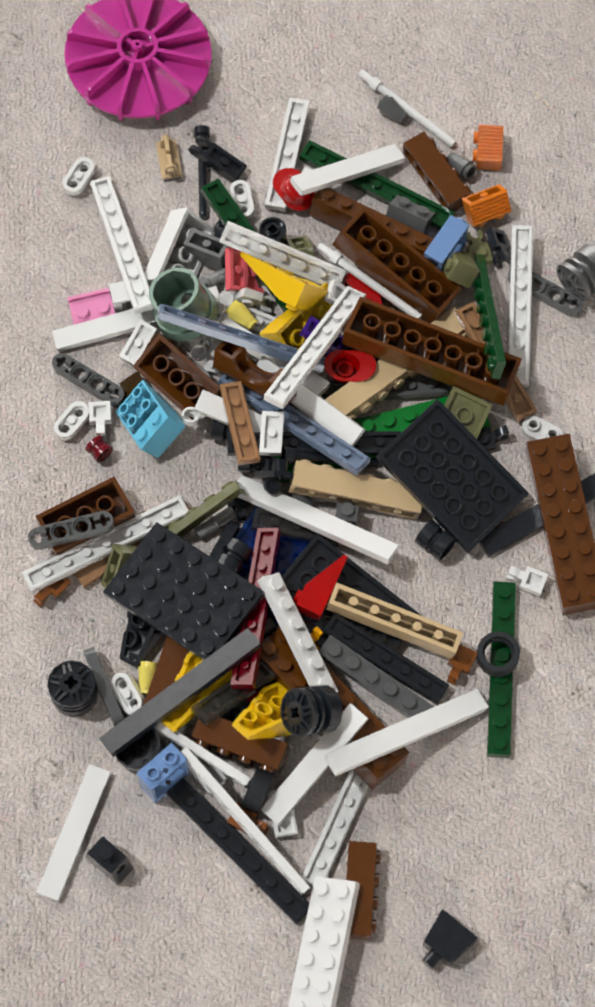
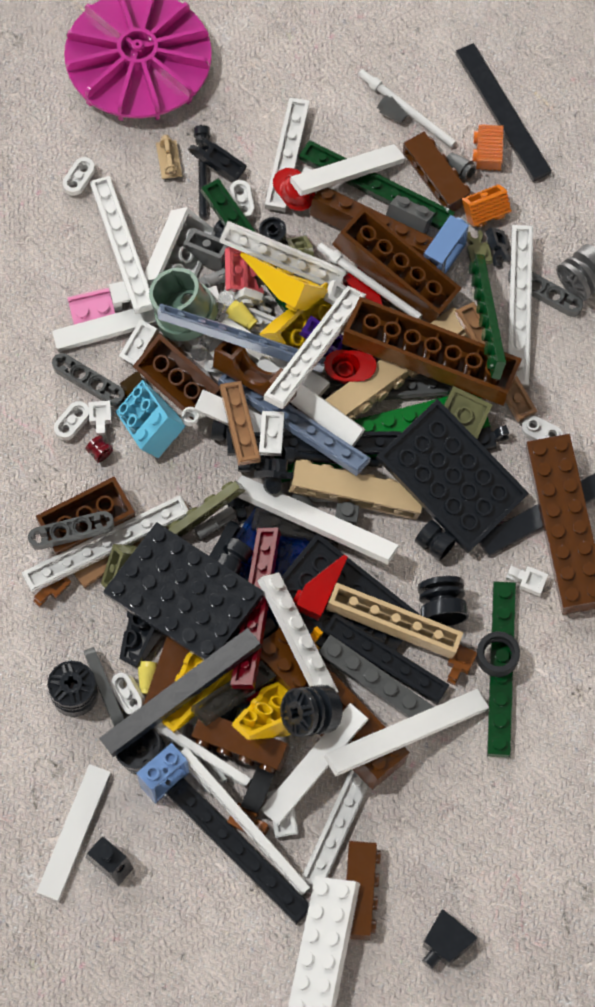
olive slope [443,251,480,289] -> none
none -> black wheel [417,576,469,626]
none -> black tile [455,43,552,182]

